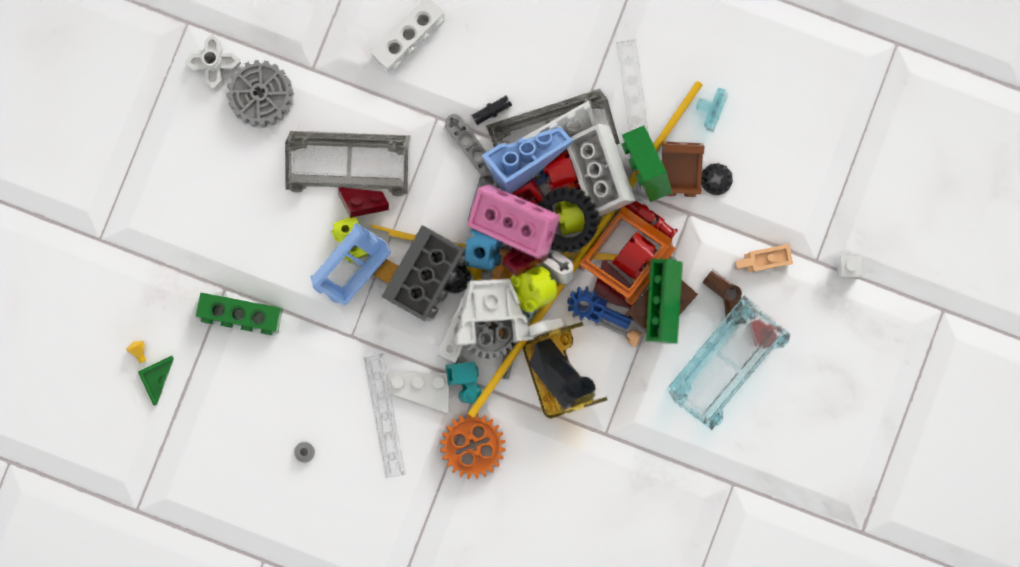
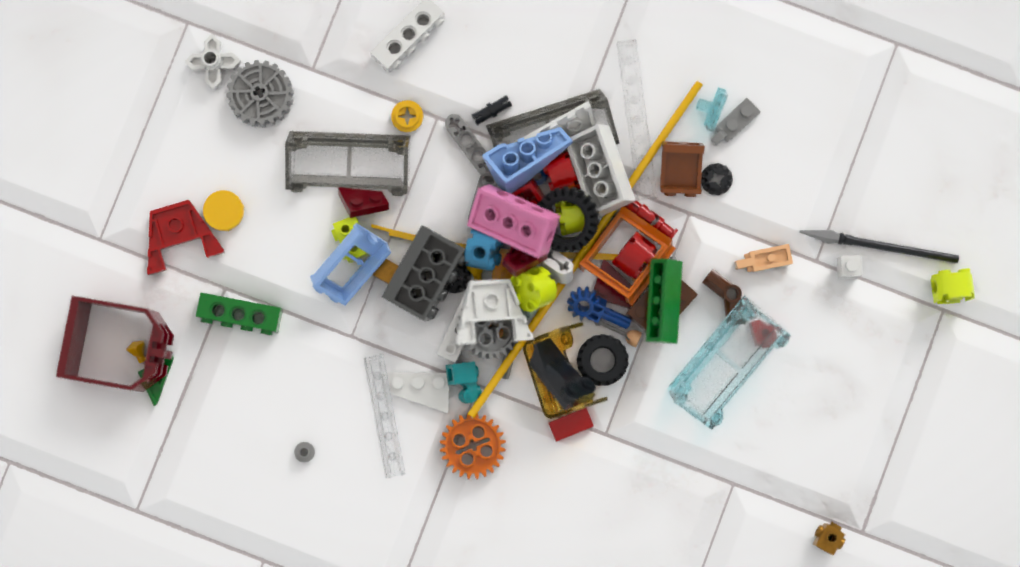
white beam [528,318,565,337] -> none
green wedge [621,125,672,202] -> none
none -> dark red container [56,296,174,392]
none -> red wing [147,200,225,275]
none -> yellow tile [203,190,245,231]
none -> yellow gear [391,100,424,133]
none -> red tile [549,408,594,442]
none -> black tyre [577,334,629,386]
none -> light grey hinge [710,98,761,146]
none -> black piece [799,230,959,263]
none -> pearl gold brick [813,522,846,556]
none -> neon yellow brick [930,268,975,304]

